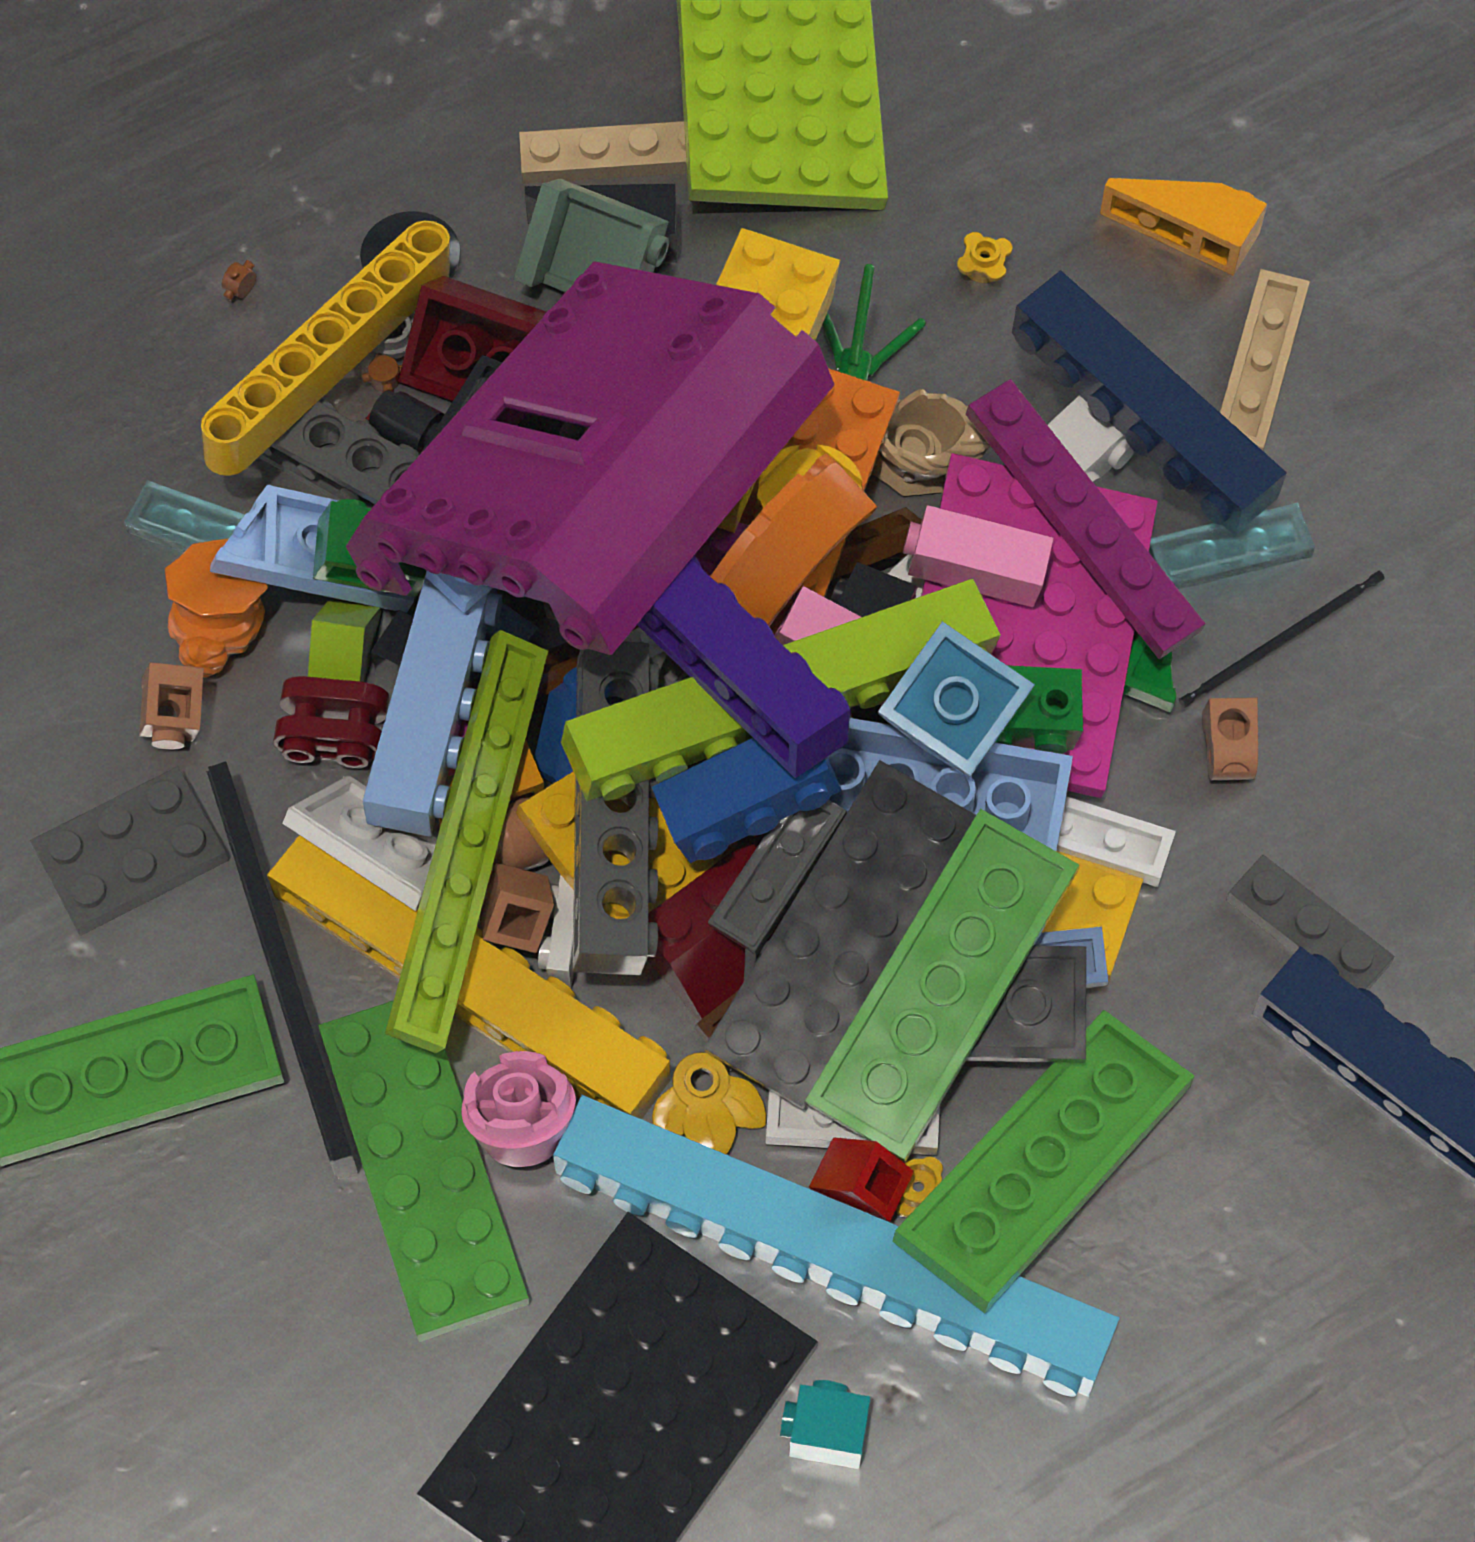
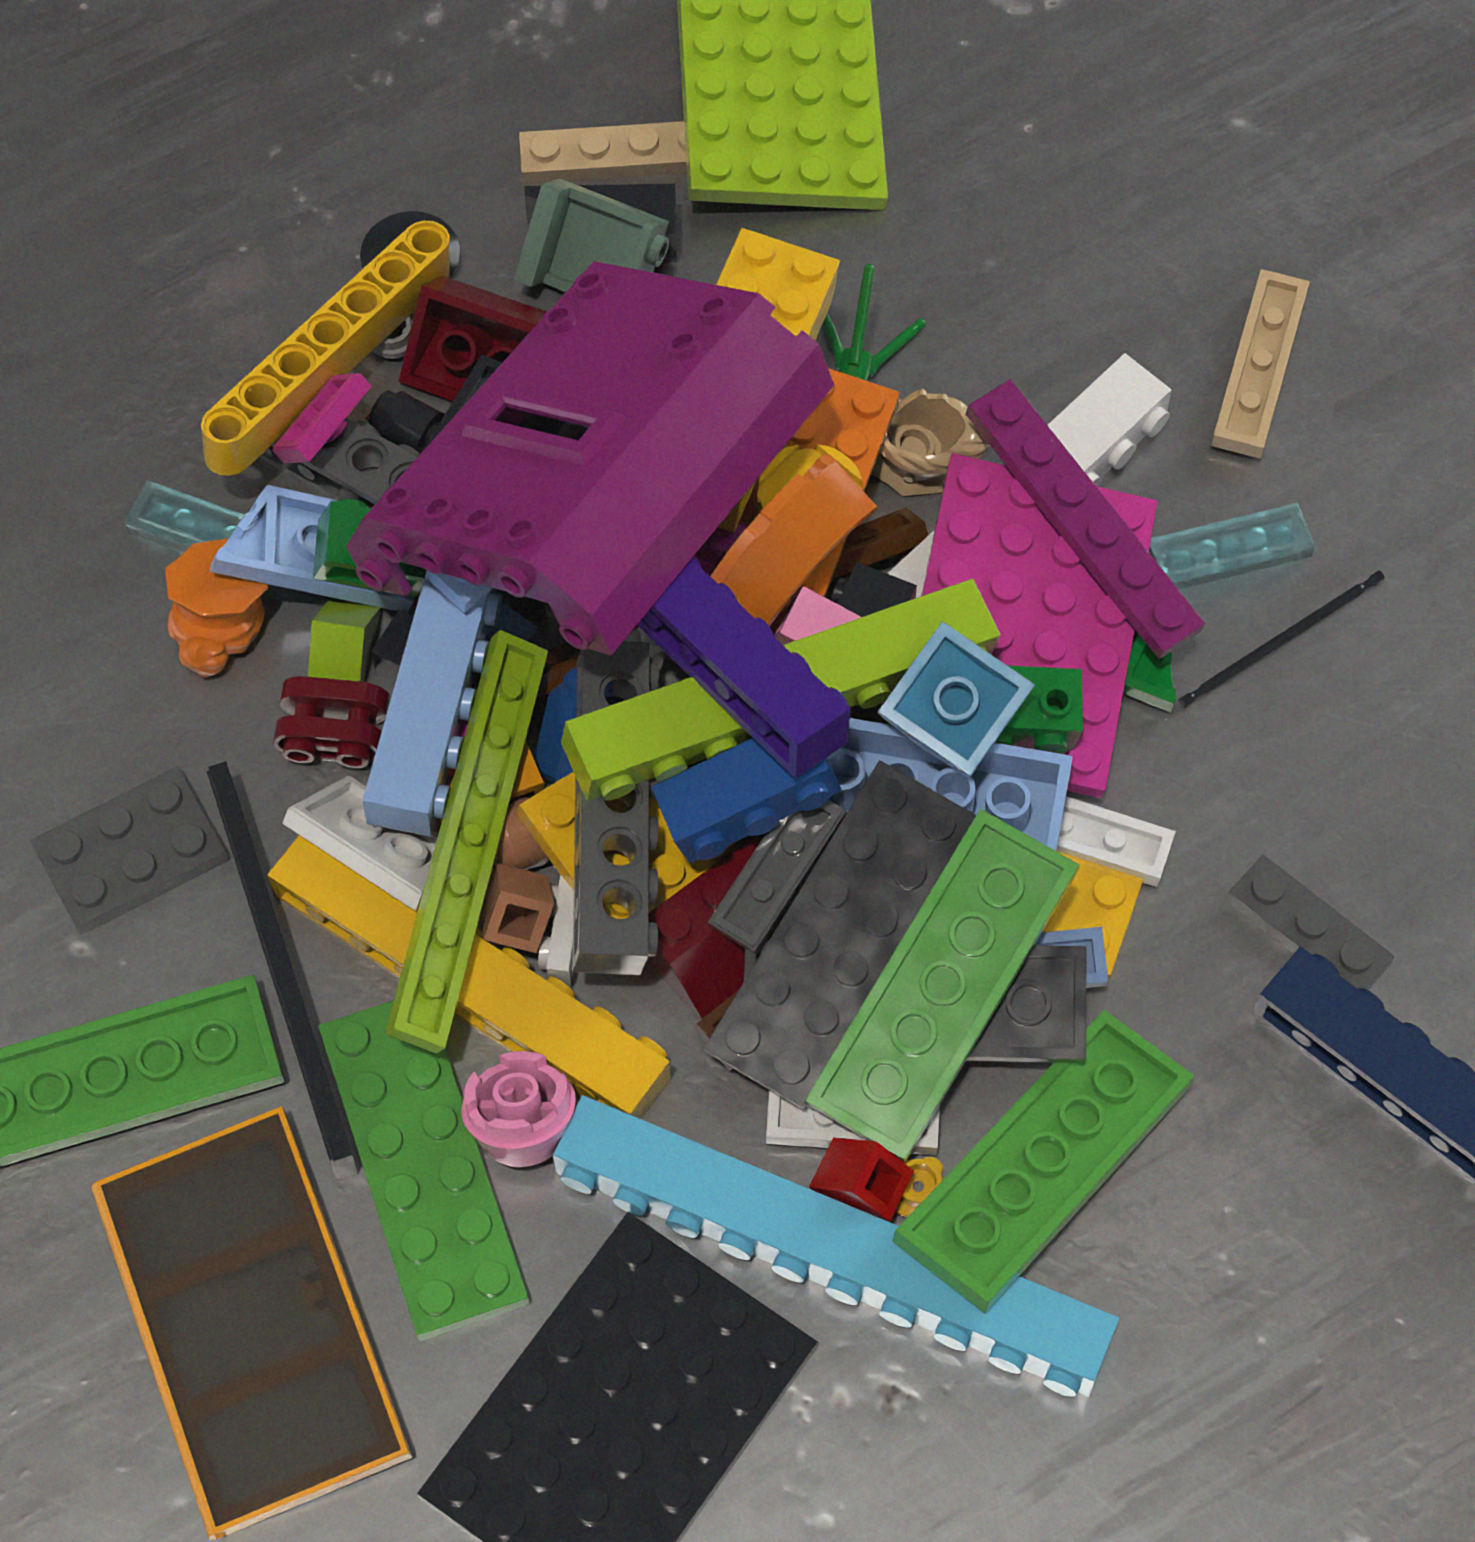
nougat brick [139,662,204,750] -> none
dark orange piece [221,260,256,301] -> none
dark orange piece [362,353,402,392] -> none
yellow plate [652,1052,766,1155] -> none
teal brick [780,1380,871,1469] -> none
bright pink brick [903,505,1053,607] -> none
yellow plate [957,232,1013,283] -> none
dark blue brick [1012,270,1287,536] -> none
light orange slope [1100,178,1267,276] -> none
nougat leg [1202,697,1258,780] -> none
none -> clear smoke door [91,1106,412,1540]
none -> dark pink plate [272,373,372,463]

